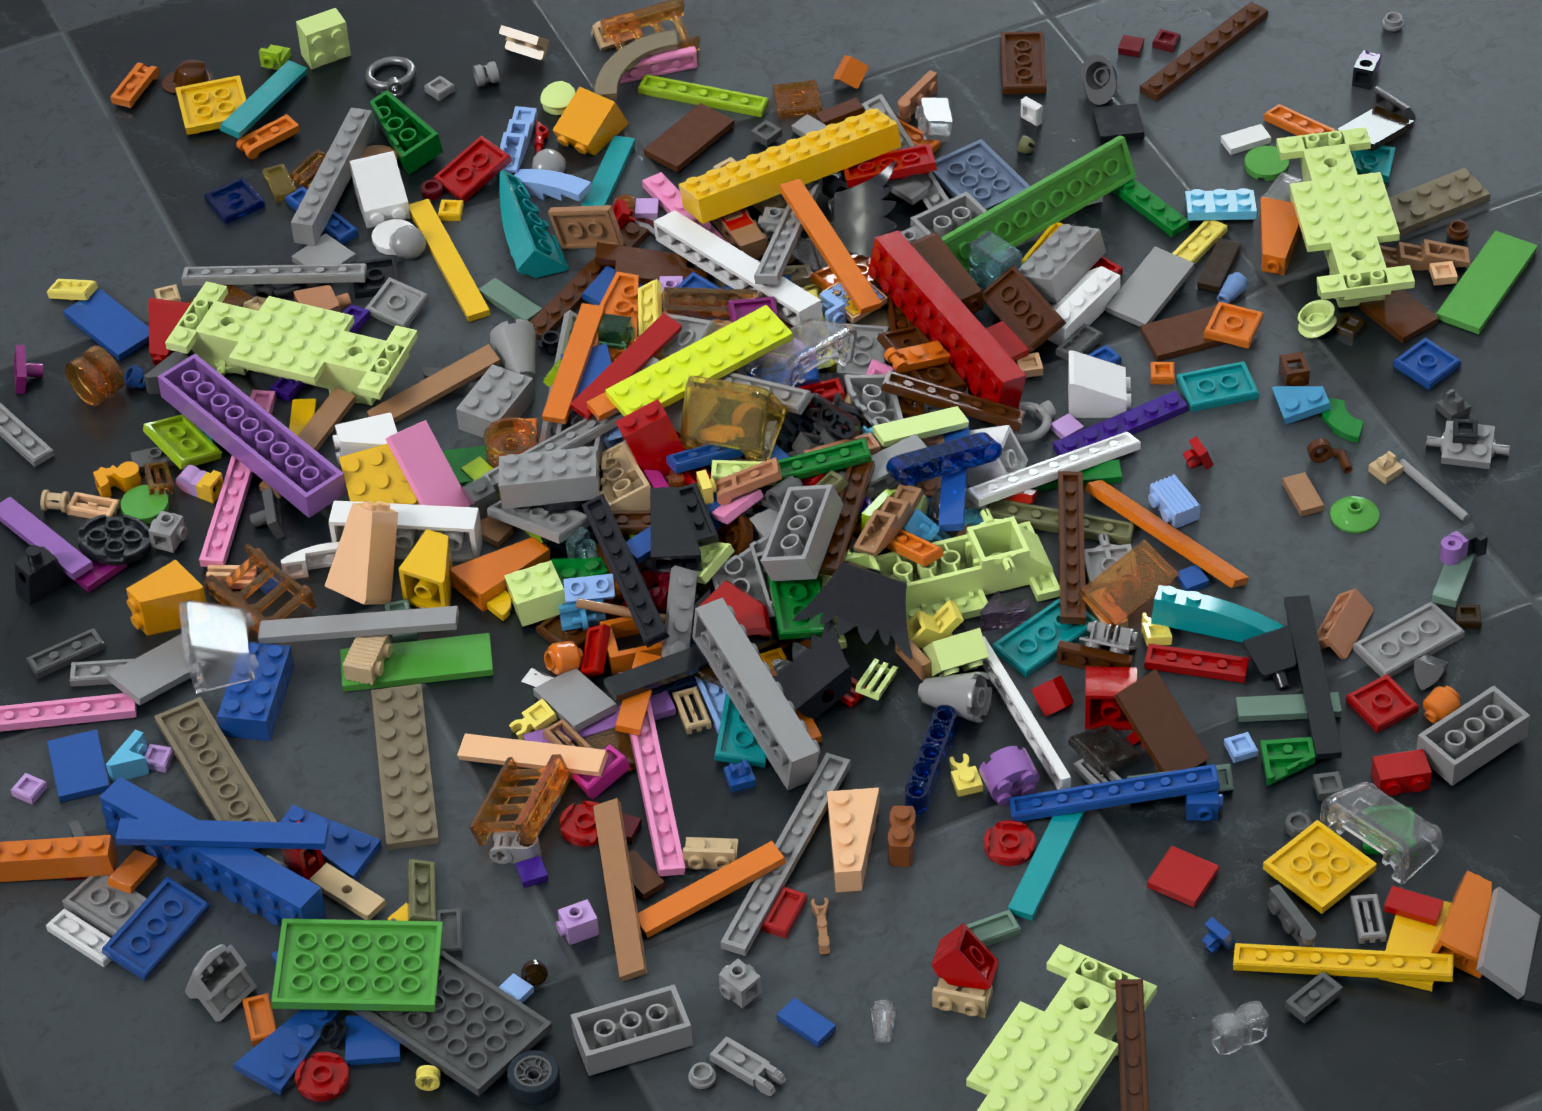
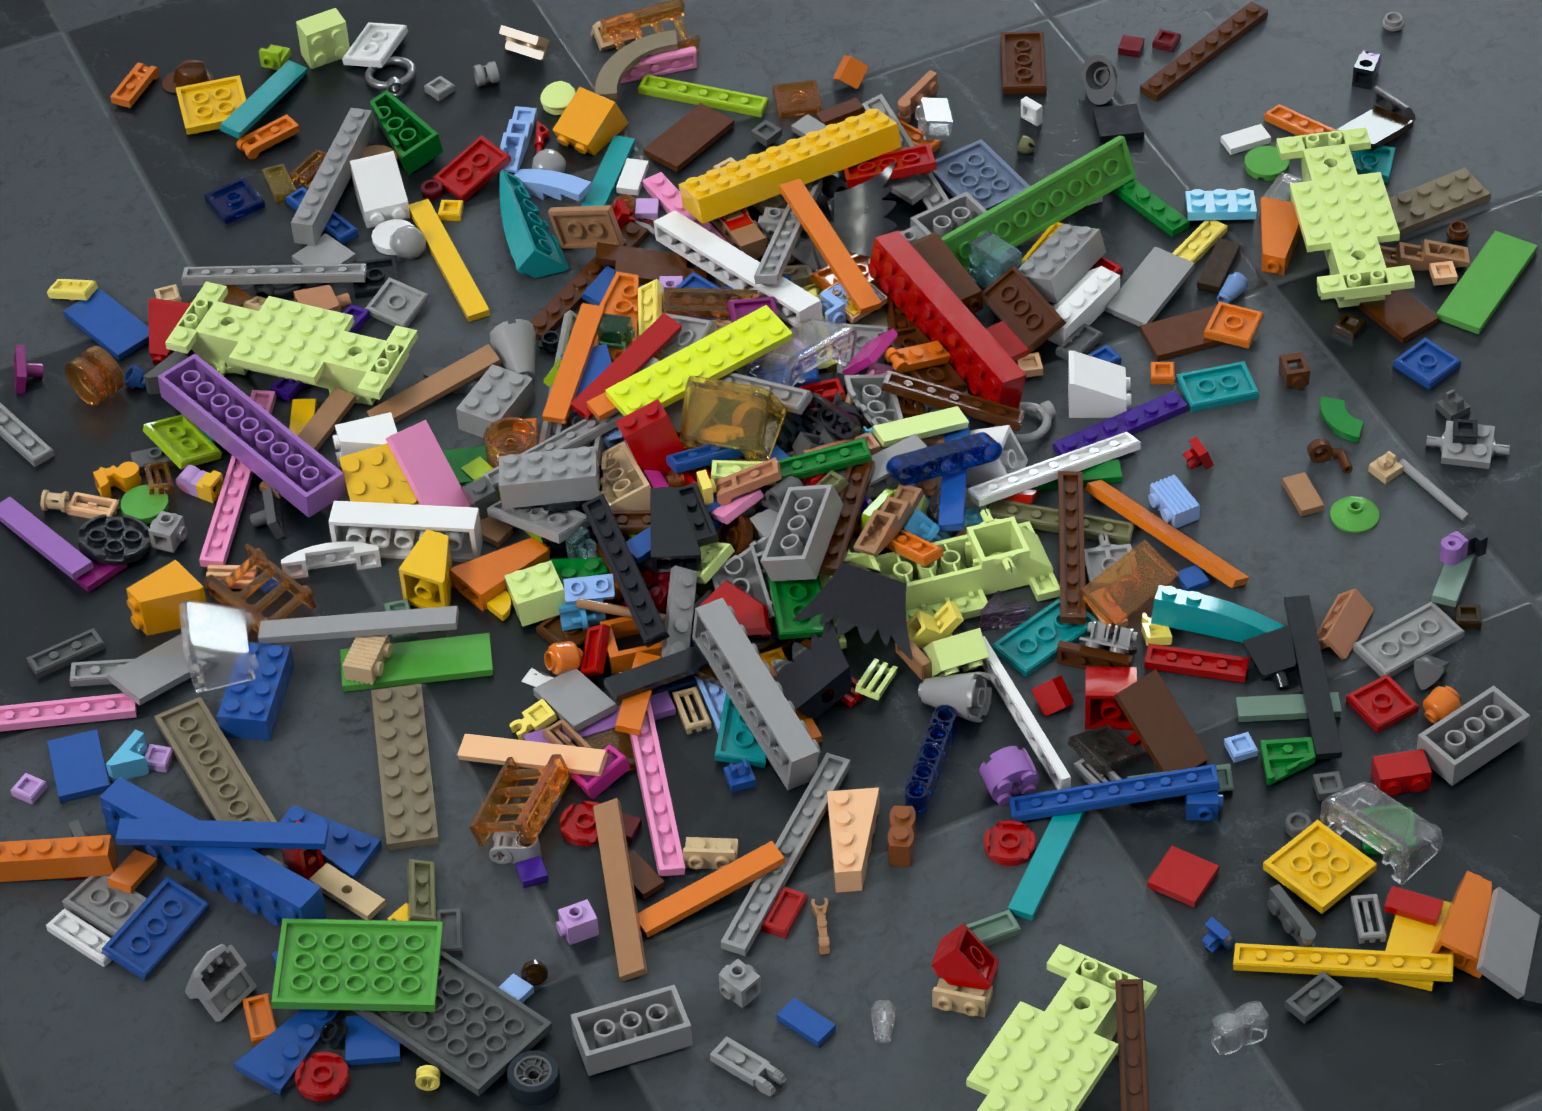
black torso [15,545,68,605] -> none
light nougat slope [325,500,398,605] -> none
sand green tile [478,278,542,322] -> none
light grey plate [688,1062,716,1089] -> none
light yellow plate [950,753,983,797] -> none
lavender tile [1050,413,1084,439] -> none
dark azure wing [1272,386,1331,425] -> none
yellowish green piece [1298,300,1337,338] -> none
none -> white tile [342,22,408,68]
none -> white tile [616,158,649,196]
none -> dark pink tile [842,328,898,375]

